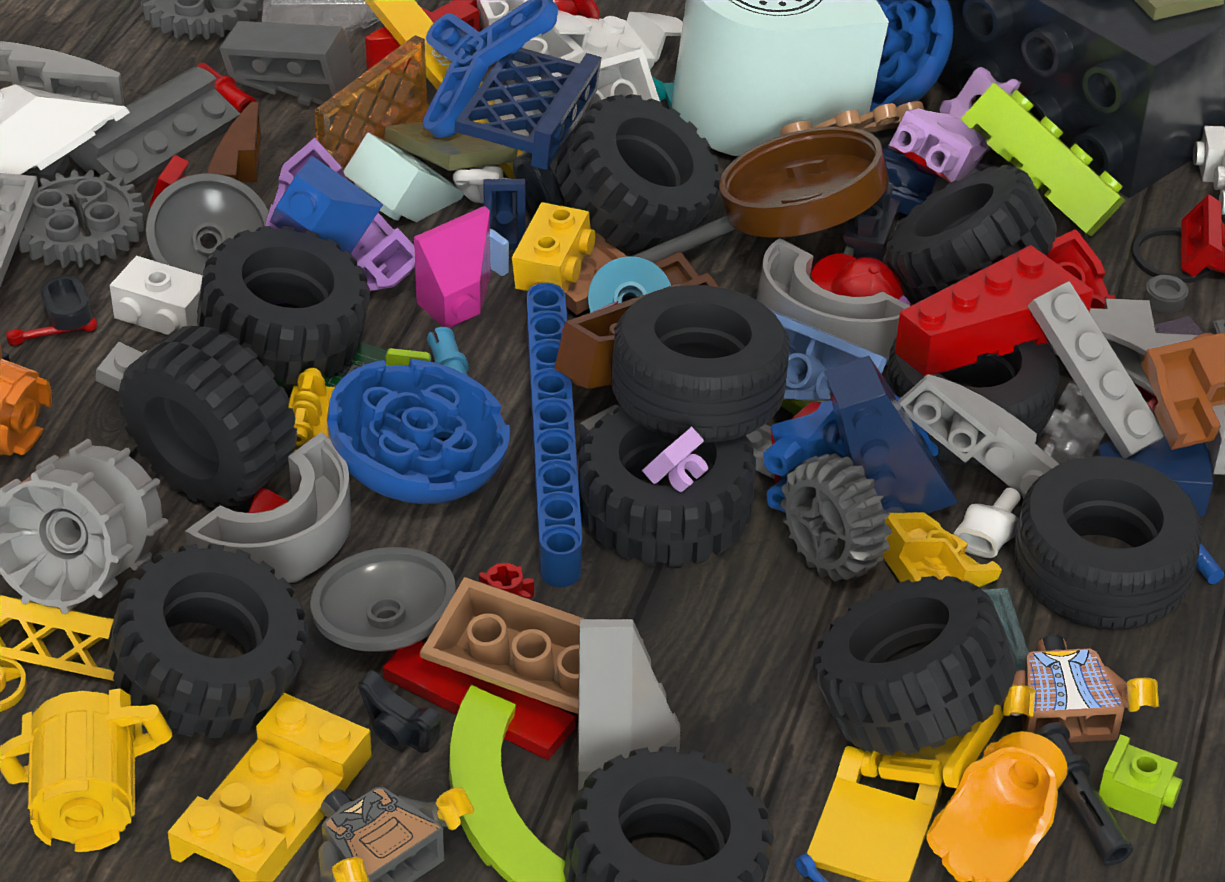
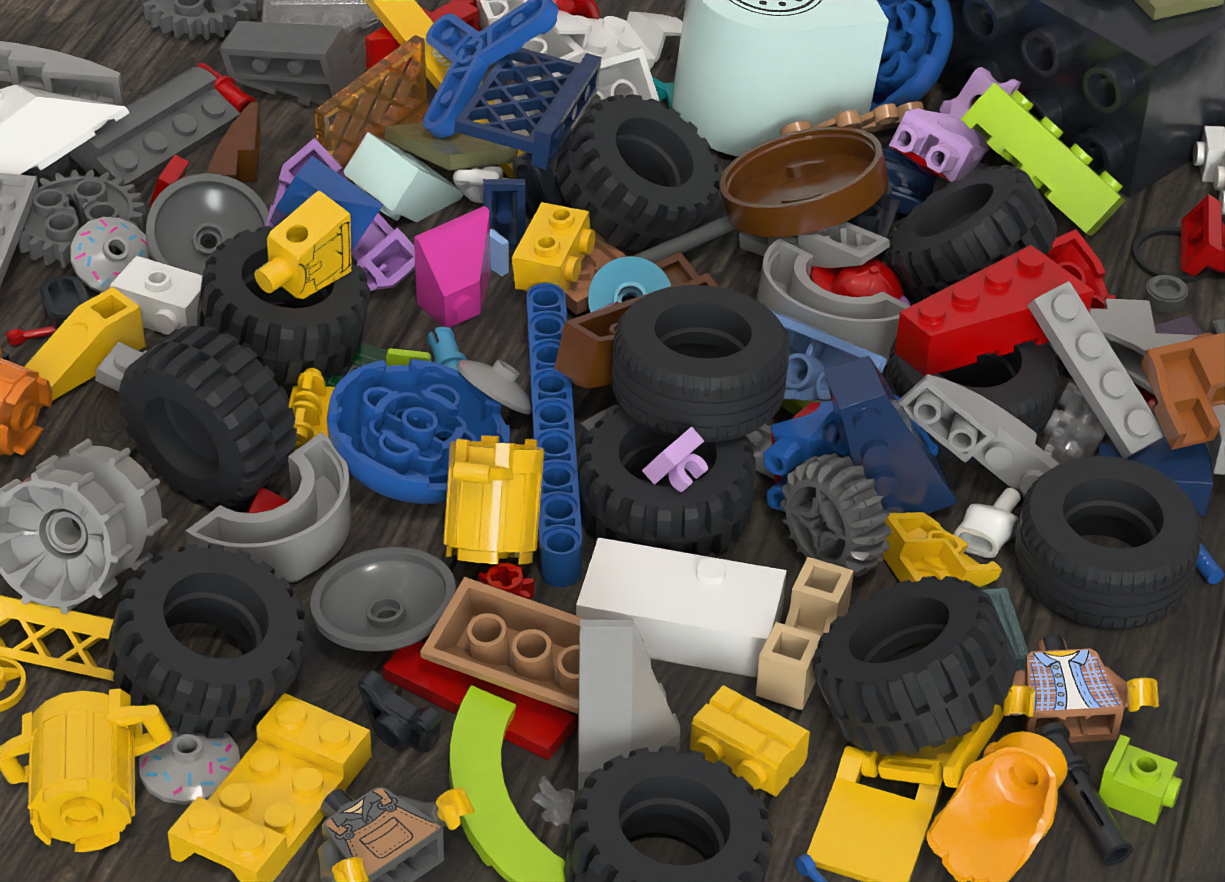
none -> yellow slope [24,287,146,407]
none -> light grey dish [70,217,153,293]
none -> light grey dish [139,727,240,805]
none -> yellow torso [254,191,351,299]
none -> yellow container [443,435,545,564]
none -> light grey dish [456,360,532,414]
none -> clear plant [532,776,575,827]
none -> white brick [576,538,787,678]
none -> yellow brick [690,685,810,797]
none -> light grey slope [739,221,890,268]
none -> tan arch [756,557,854,710]

